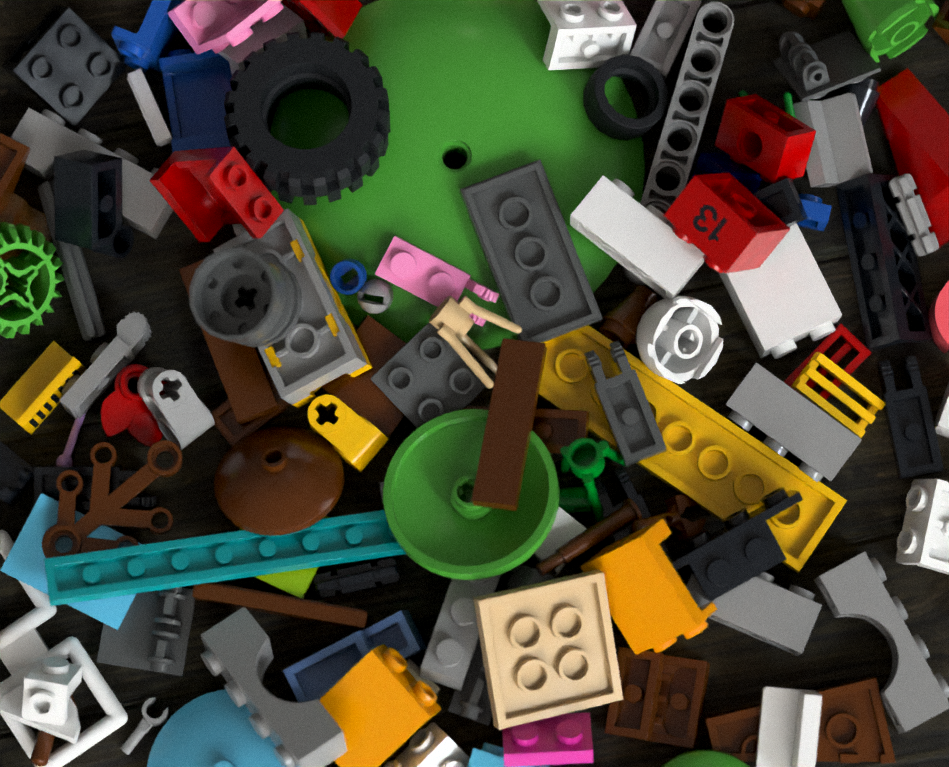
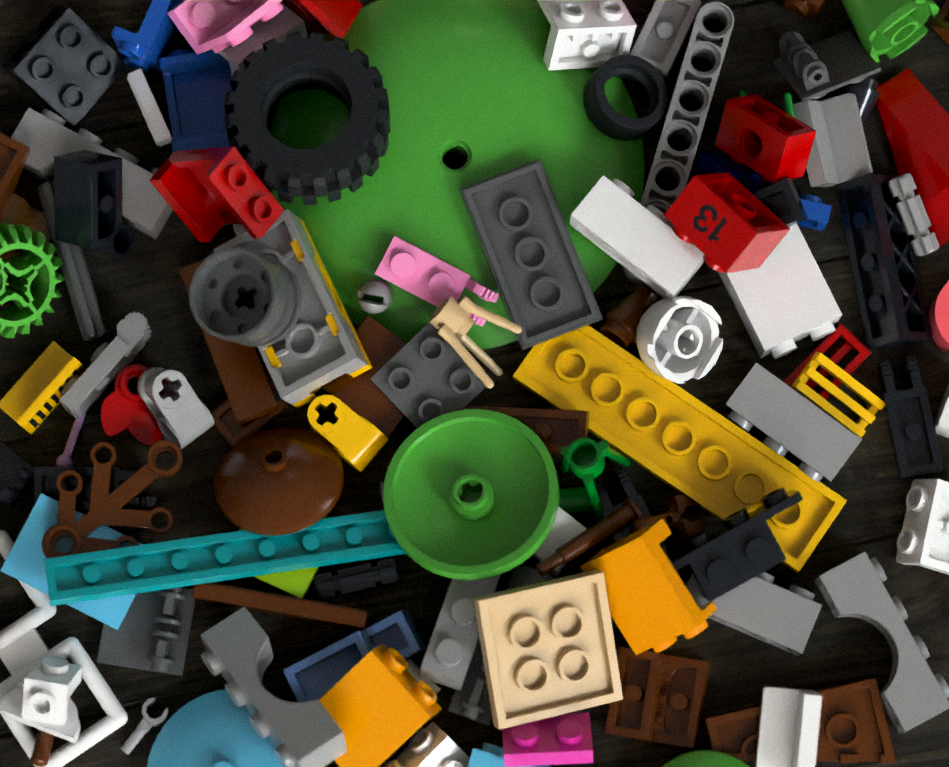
blue hinge [330,259,367,295] -> none
reddish brown tile [472,338,547,511] -> none
dark grey hinge [584,341,667,467] -> none

